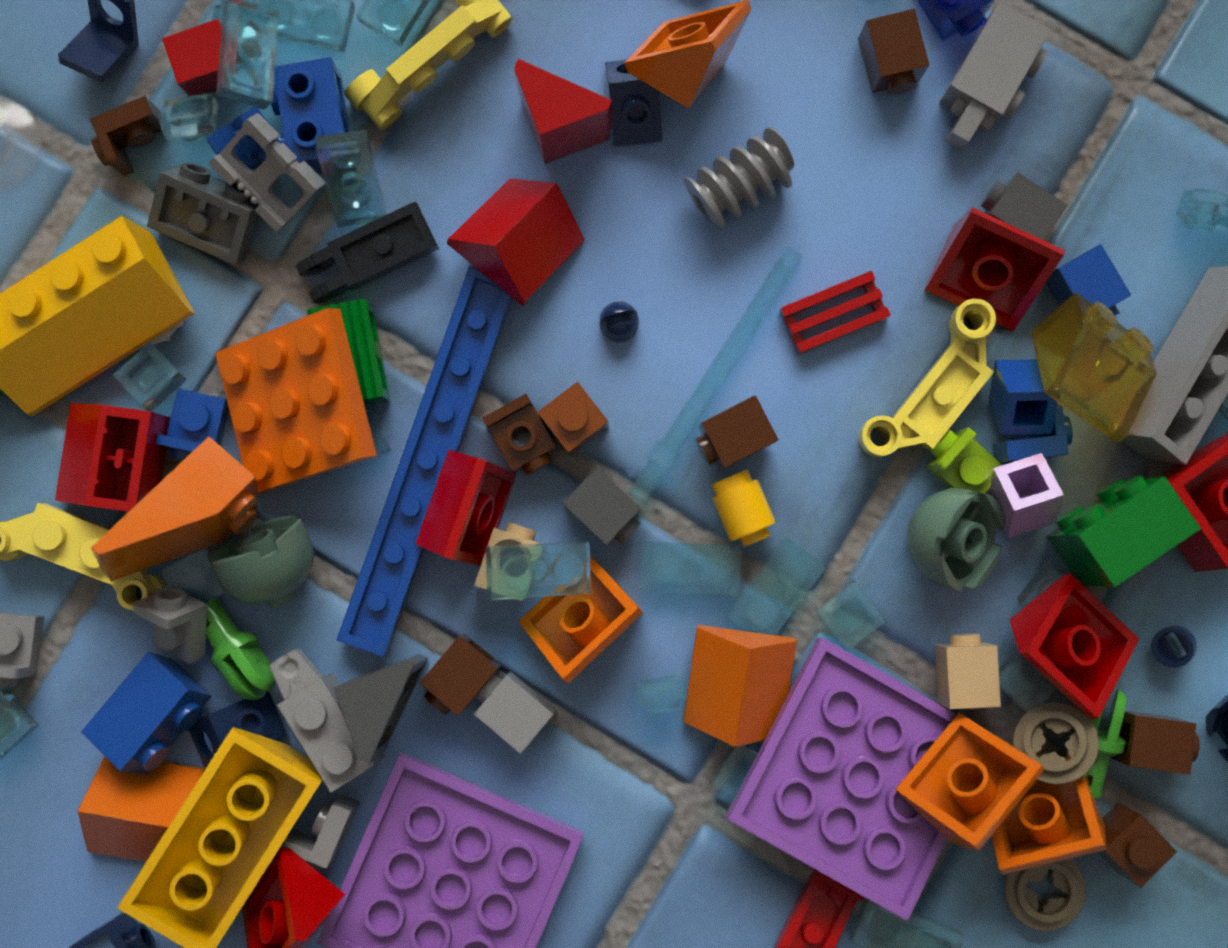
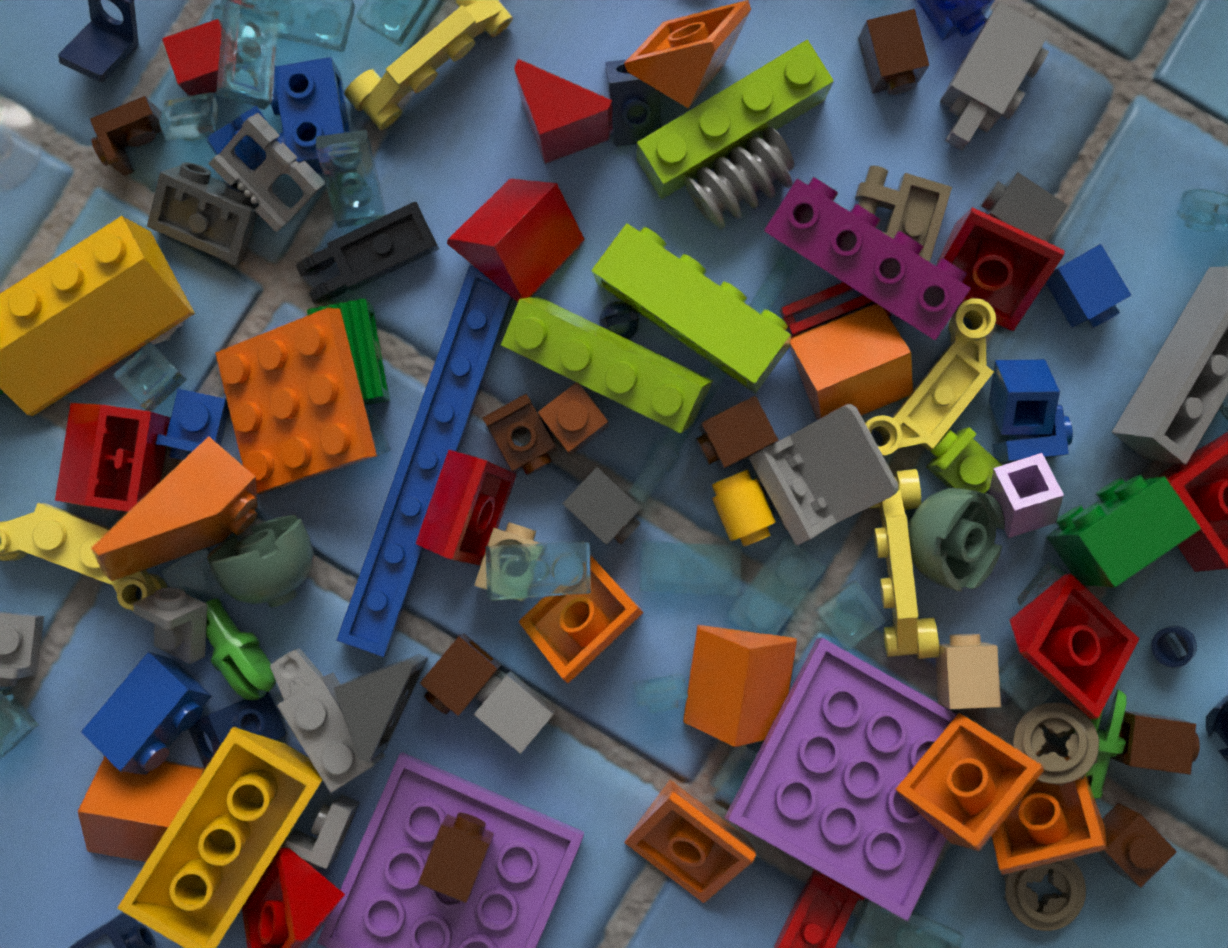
clear yellow slope [1031,292,1157,443] -> none
none -> reddish brown brick [418,812,494,903]
none -> lime brick [501,296,713,433]
none -> lime brick [591,223,791,394]
none -> orange slope [624,779,756,903]
none -> lime brick [636,39,834,200]
none -> light grey bracket [748,404,899,546]
none -> magenta brick [764,177,971,340]
none -> orange slope [789,303,913,420]
none -> dark tan plate [855,166,952,262]
none -> light yellow plate [869,469,939,659]

